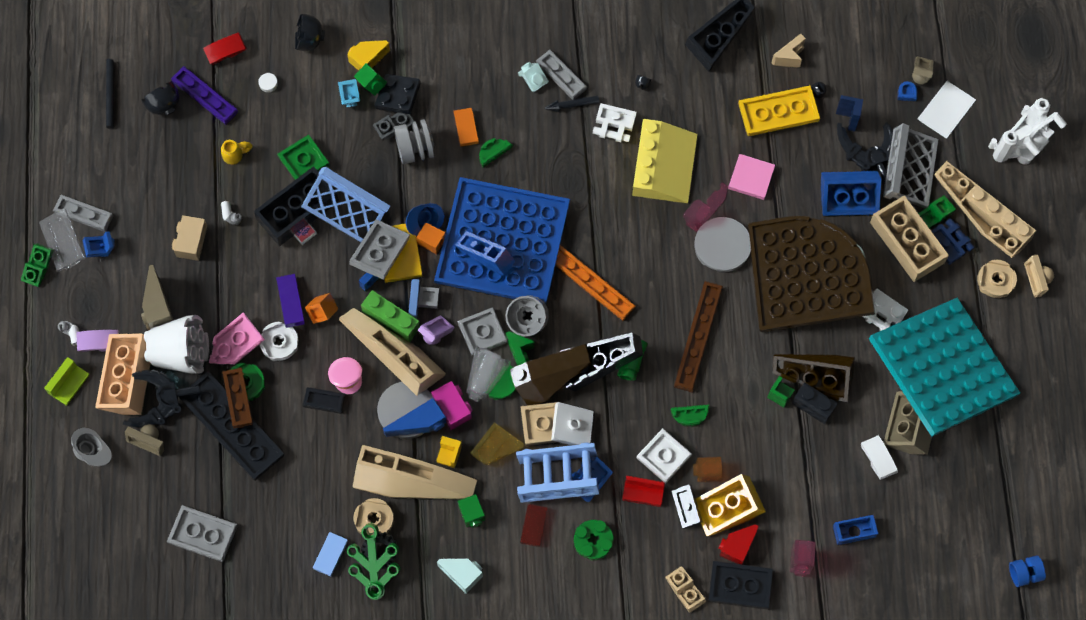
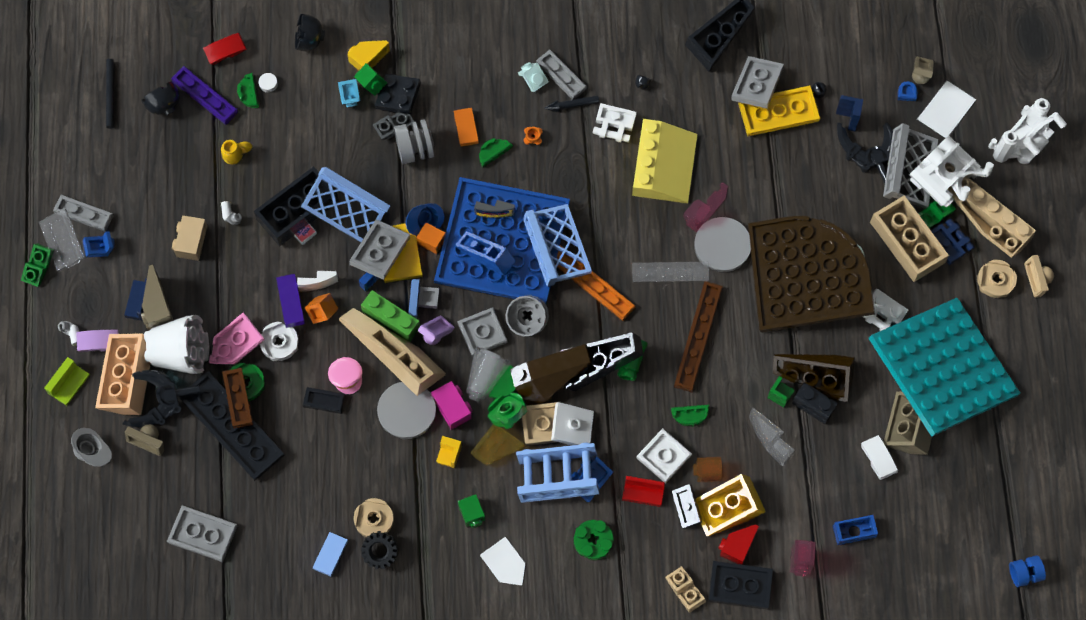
green plate [277,135,330,180] -> none
green plant [347,523,400,600] -> none
tan wedge [353,445,477,499] -> none
blue slope [383,398,446,437] -> none
light aqua slope [437,559,483,593] -> none
green slope [506,331,535,366] -> none
clear red tile [520,504,547,547] -> none
bright pink tile [728,154,775,200] -> none
tan slope [772,34,806,68] -> none
blue slope [821,171,881,216] -> none
none -> dark blue panel [124,278,147,321]
none -> green tile [237,72,259,108]
none -> white slope [297,271,338,291]
none -> dark grey slope [474,200,515,218]
none -> white sticker [480,537,525,585]
none -> green plate [488,393,528,429]
none -> light blue fence [523,204,592,287]
none -> orange plate [524,127,543,145]
none -> clear plate [632,262,709,282]
none -> light grey plate [732,56,784,108]
none -> clear slope [749,408,795,466]
none -> white piece [909,135,994,207]

